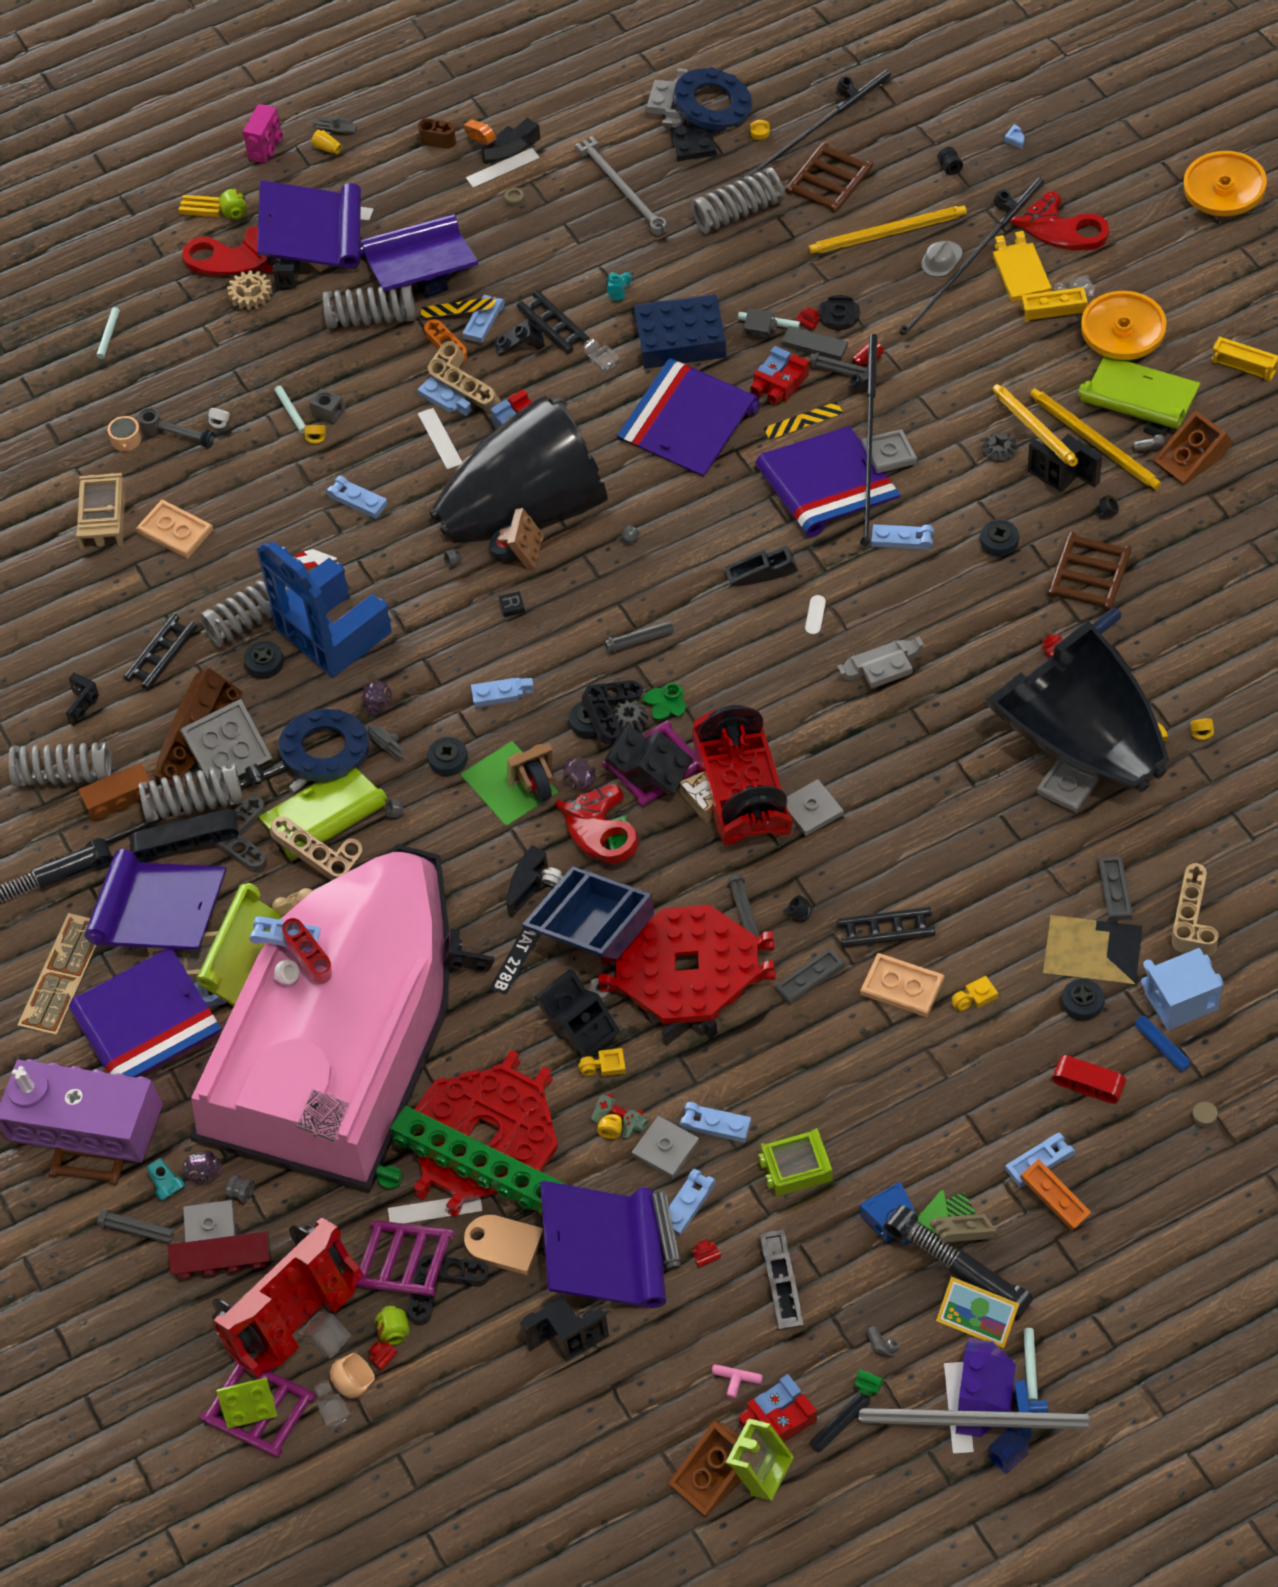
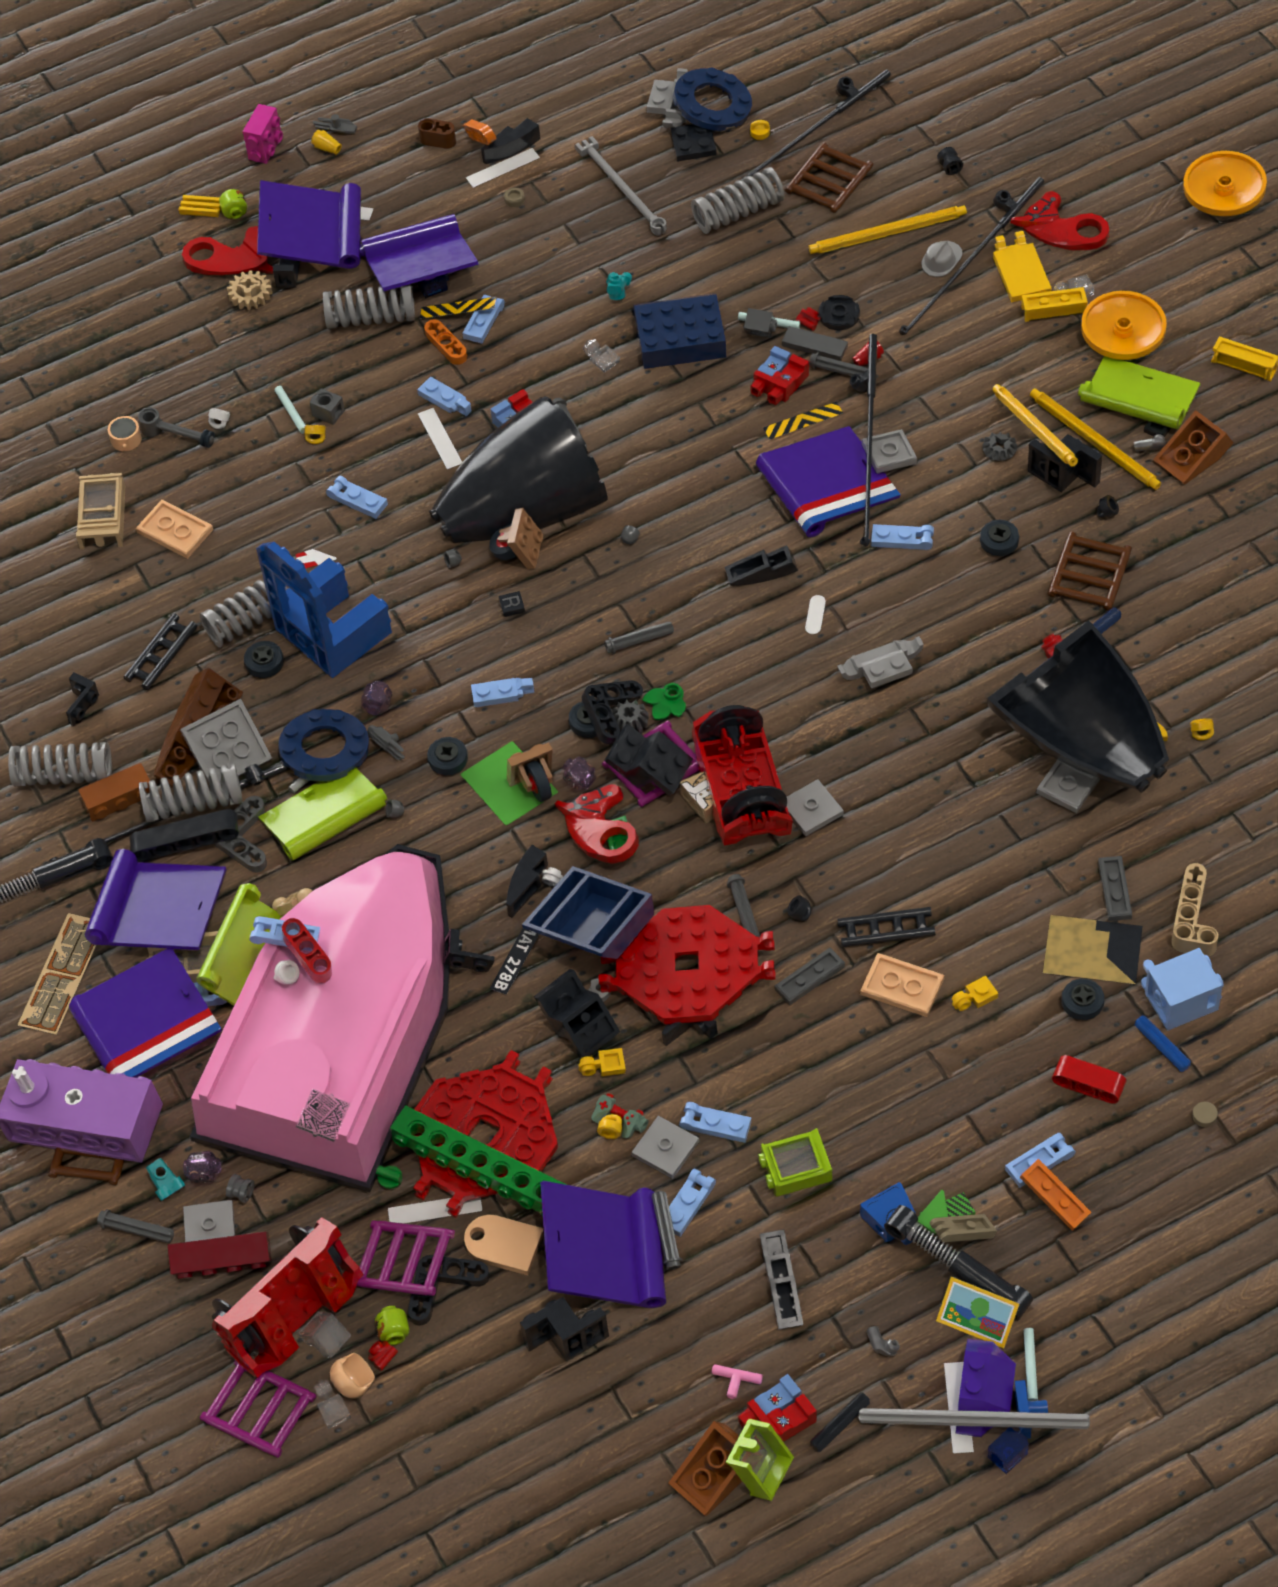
light aqua bar [96,307,120,359] -> none
lime hinge [216,1377,277,1429] -> none
tan beam [270,816,362,880] -> none
tan beam [428,341,501,412] -> none
black bracket [495,319,545,356] -> none
black bar [516,290,590,354] -> none
dark purple door [617,358,761,477] -> none
red plate [692,1239,721,1268] -> none
green plate [855,1370,884,1396] -> none
light blue tile [1004,124,1025,149] -> none

